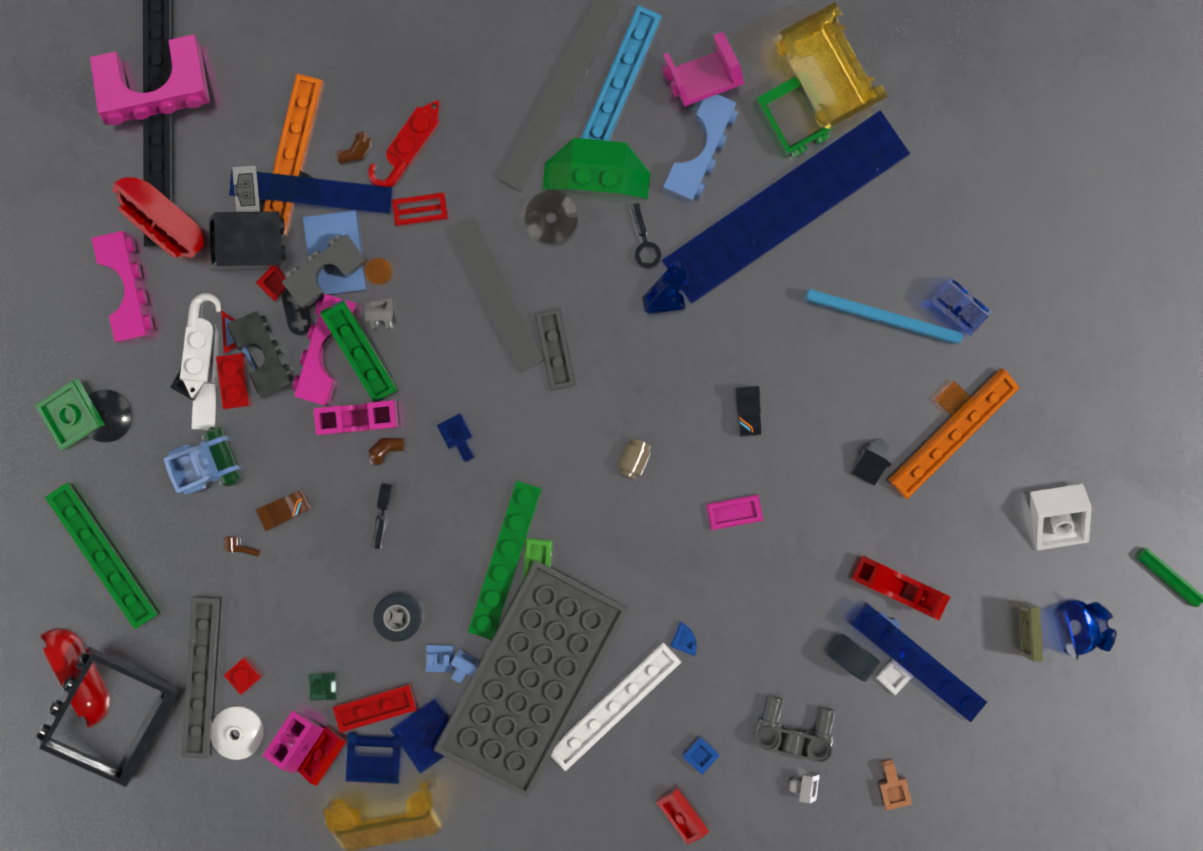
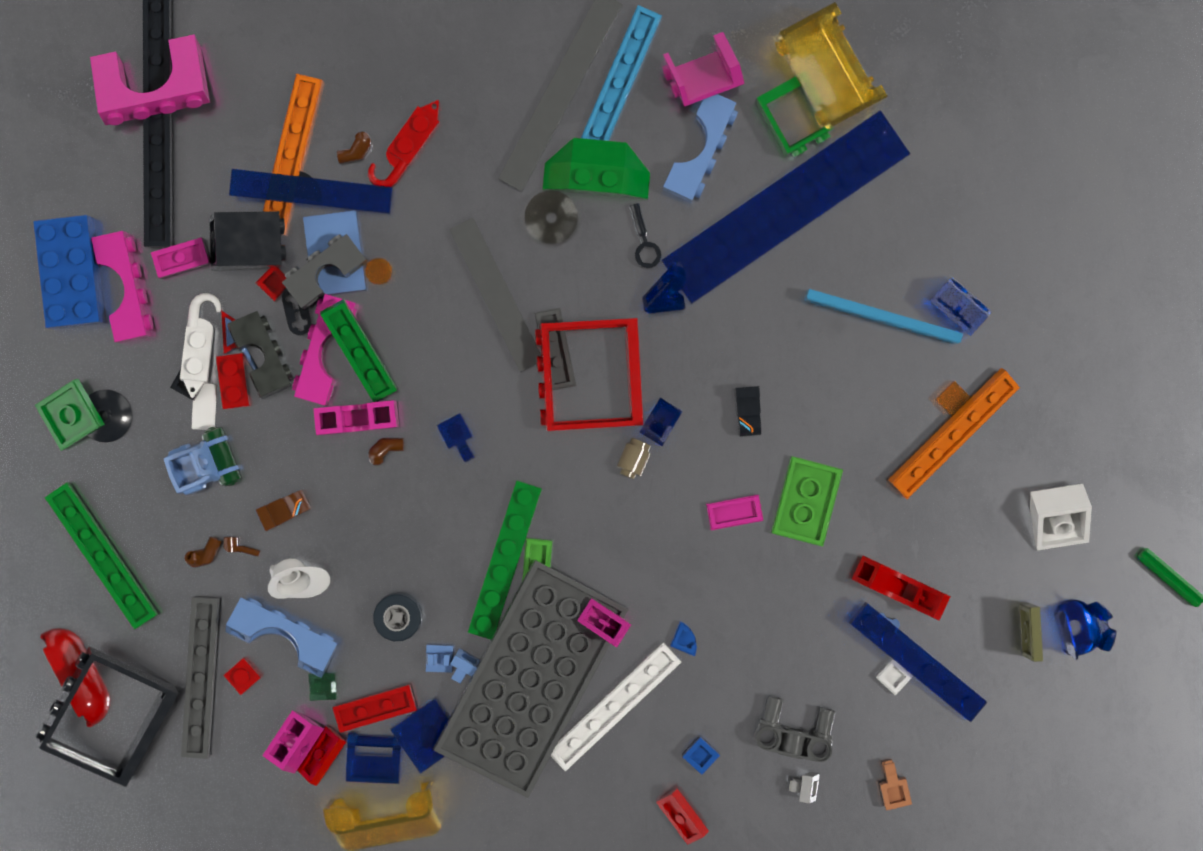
red brick [112,177,205,258] -> none
white dish [211,706,264,760] -> none
sticker [232,166,260,212] -> none
light grey tile [364,298,393,329] -> none
black piece [370,483,393,549] -> none
red tile [391,192,448,227] -> none
black wheel [827,634,880,682] -> none
black tile [851,440,893,486] -> none
none -> blue brick [33,215,106,329]
none -> dark pink plate [151,237,211,279]
none -> reddish brown arm [184,536,222,568]
none -> medium blue arch [226,598,337,678]
none -> white piece [268,558,330,599]
none -> red window [535,318,643,431]
none -> dark pink slope [577,598,631,647]
none -> clear blue slope [639,397,683,446]
none -> bright green tile [771,456,843,547]

